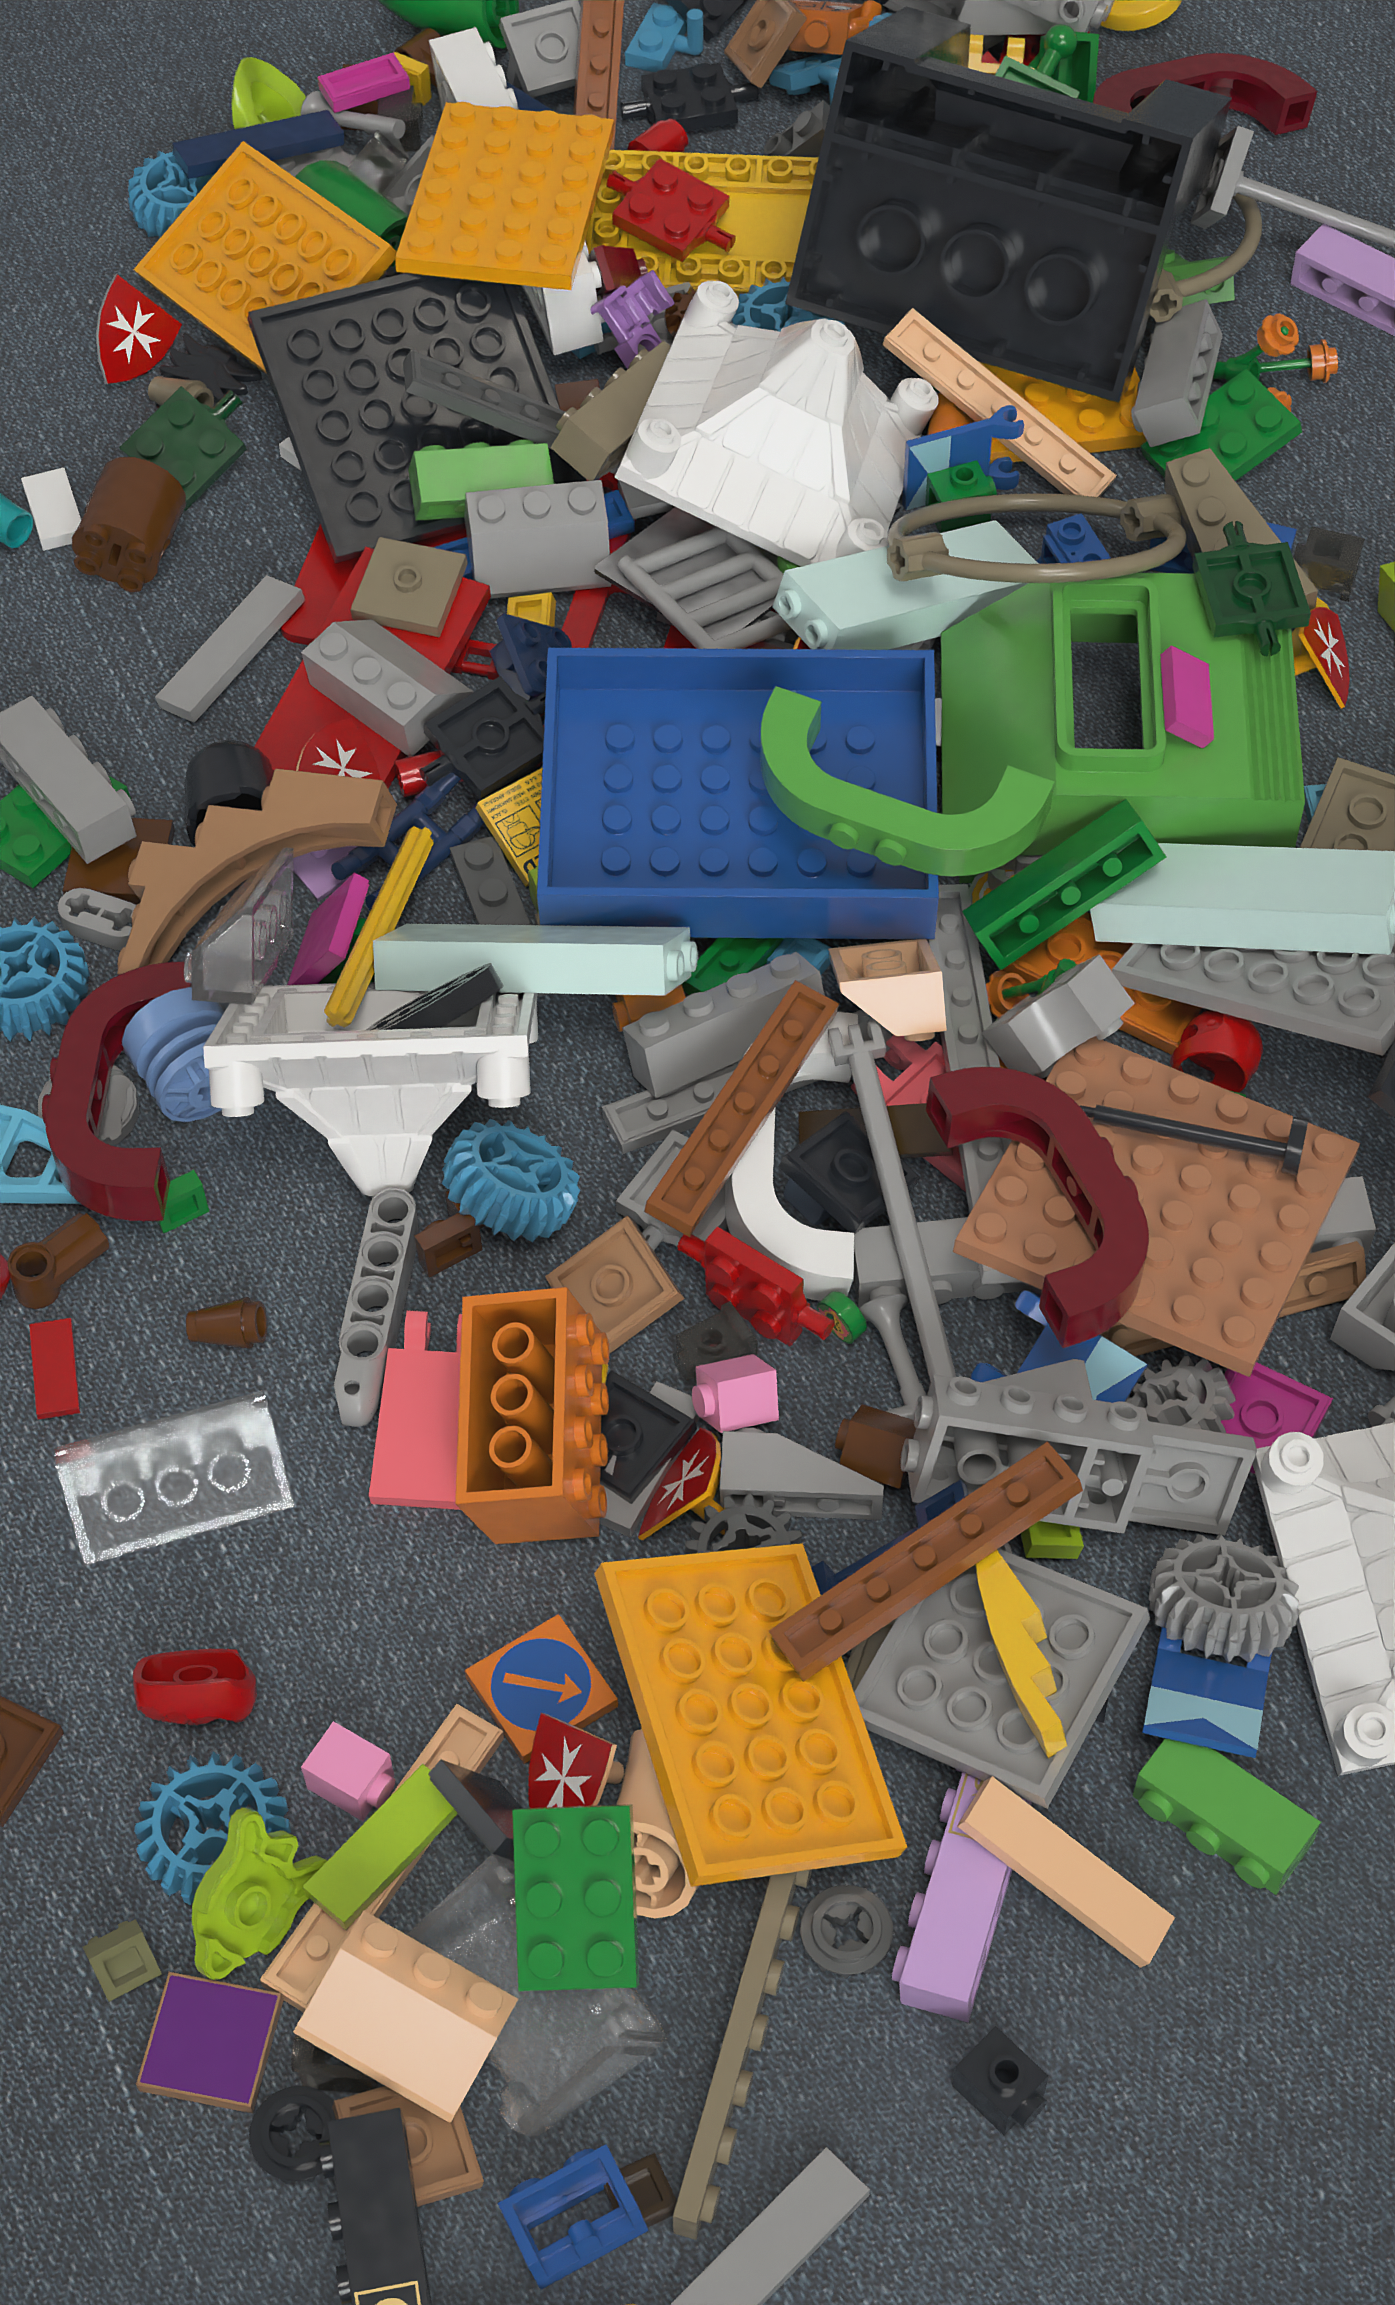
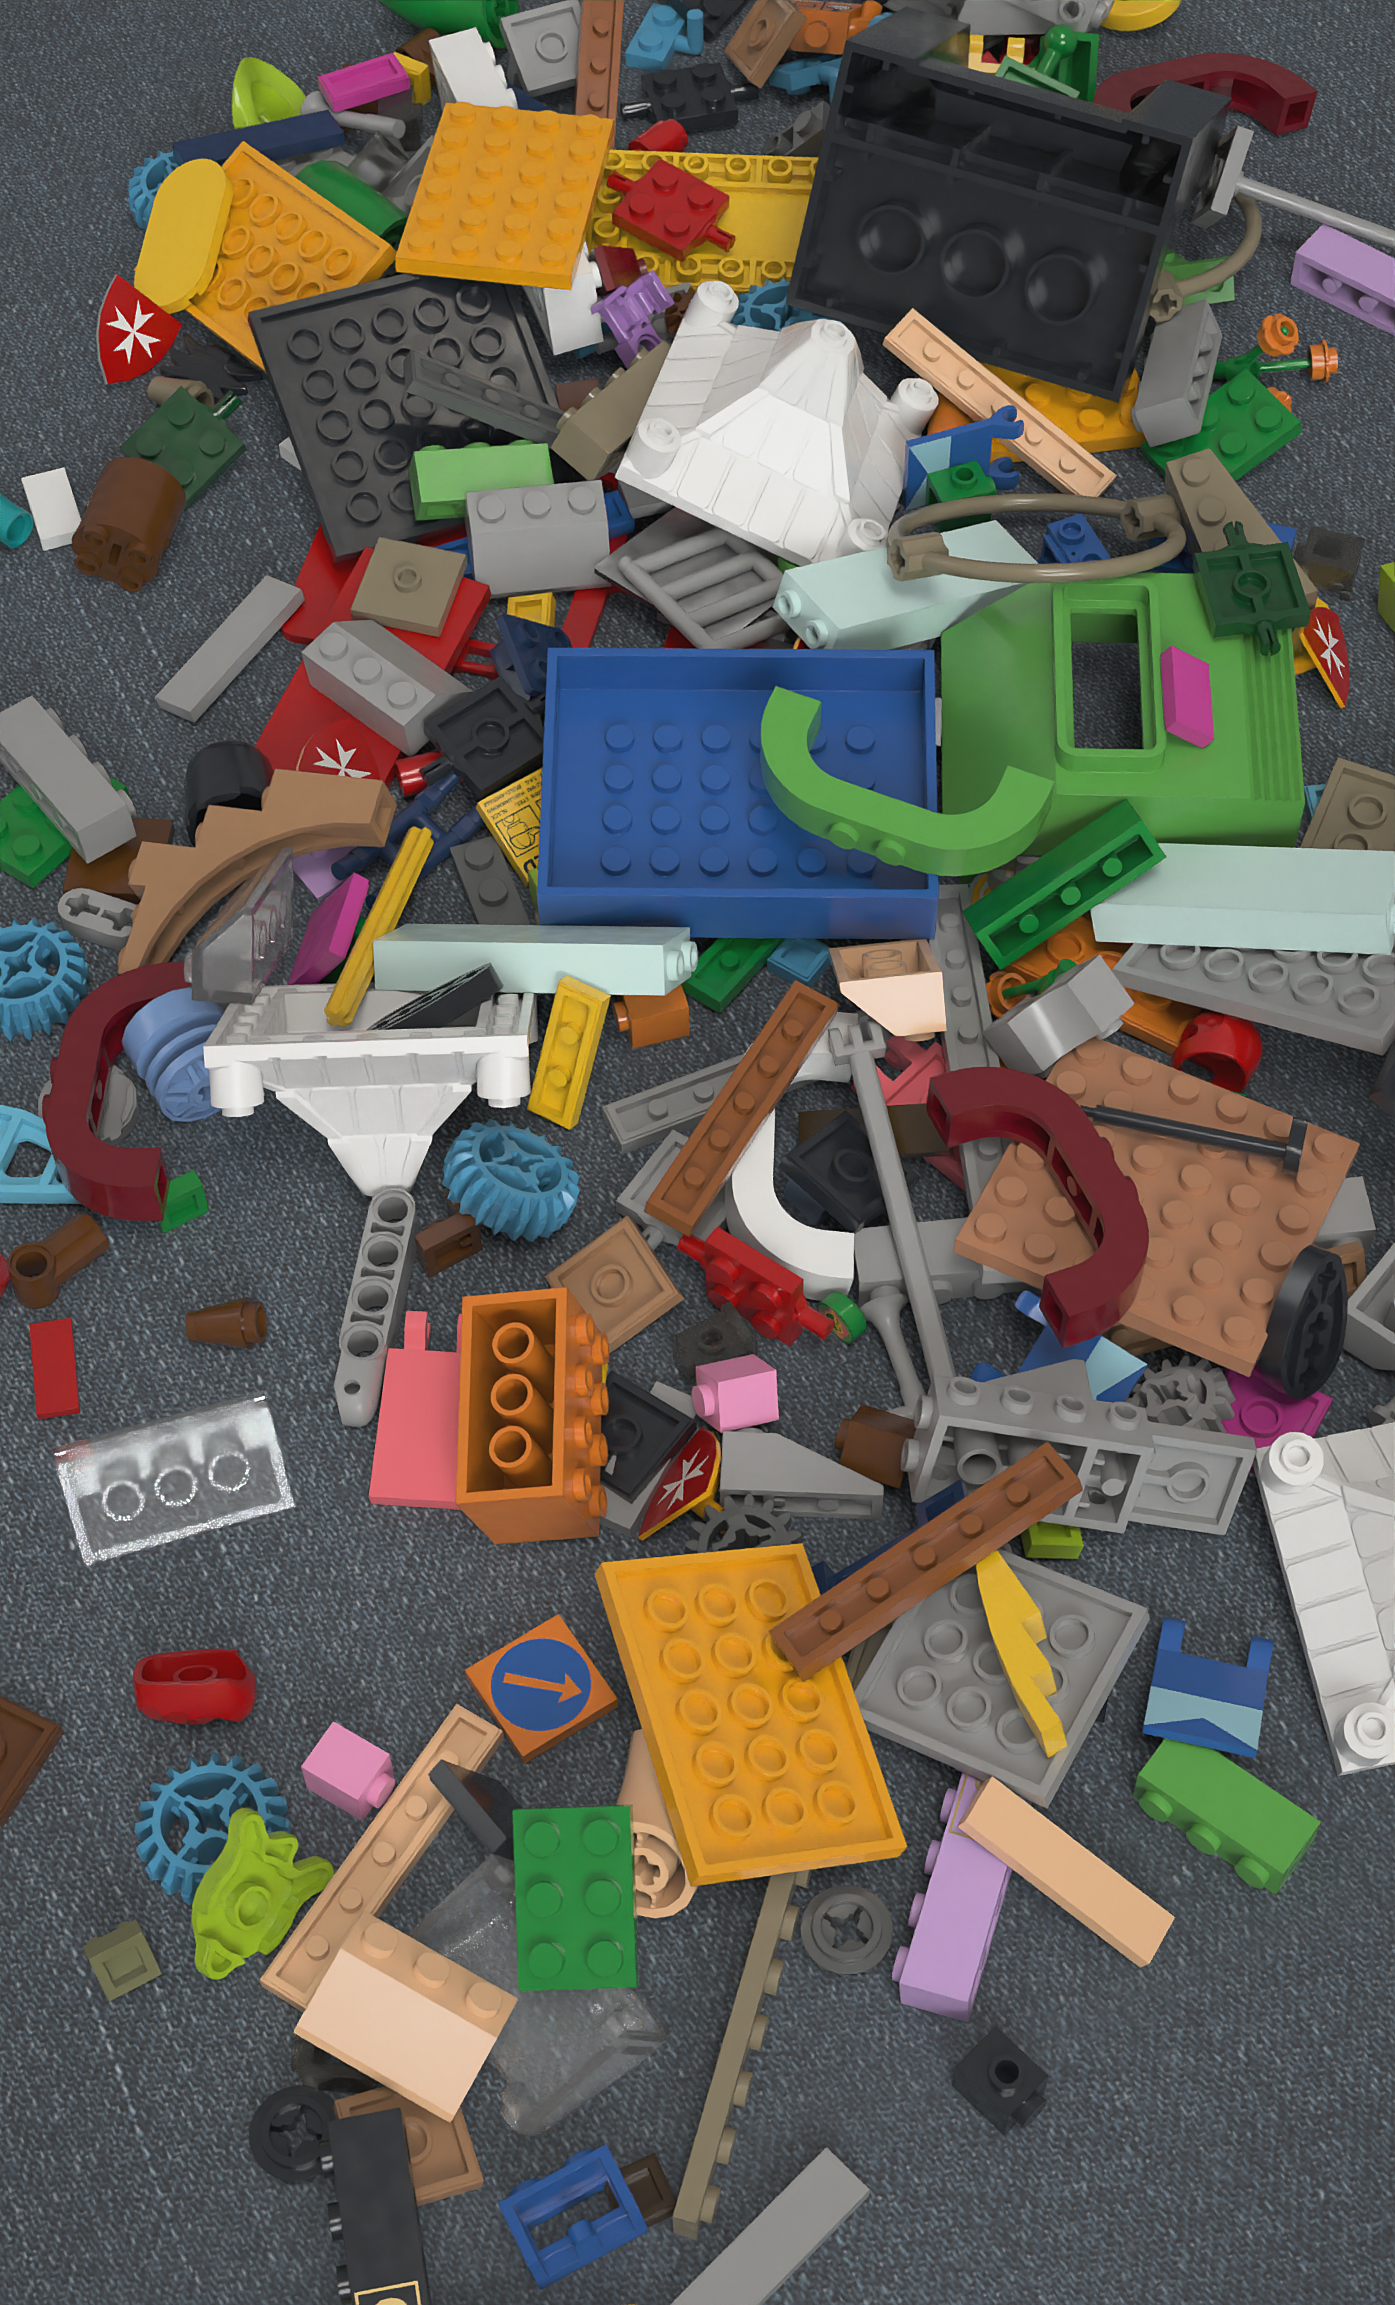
dark purple tile [136,1972,284,2113] -> none
lime tile [302,1764,458,1930] -> none
red shield [528,1713,624,1808] -> none
light grey brick [622,952,825,1098] -> none
light grey gear [1148,1533,1300,1663] -> none
none -> yellow tile [134,159,234,314]
none -> yellow tile [527,975,611,1130]
none -> black piece [1260,1245,1348,1399]

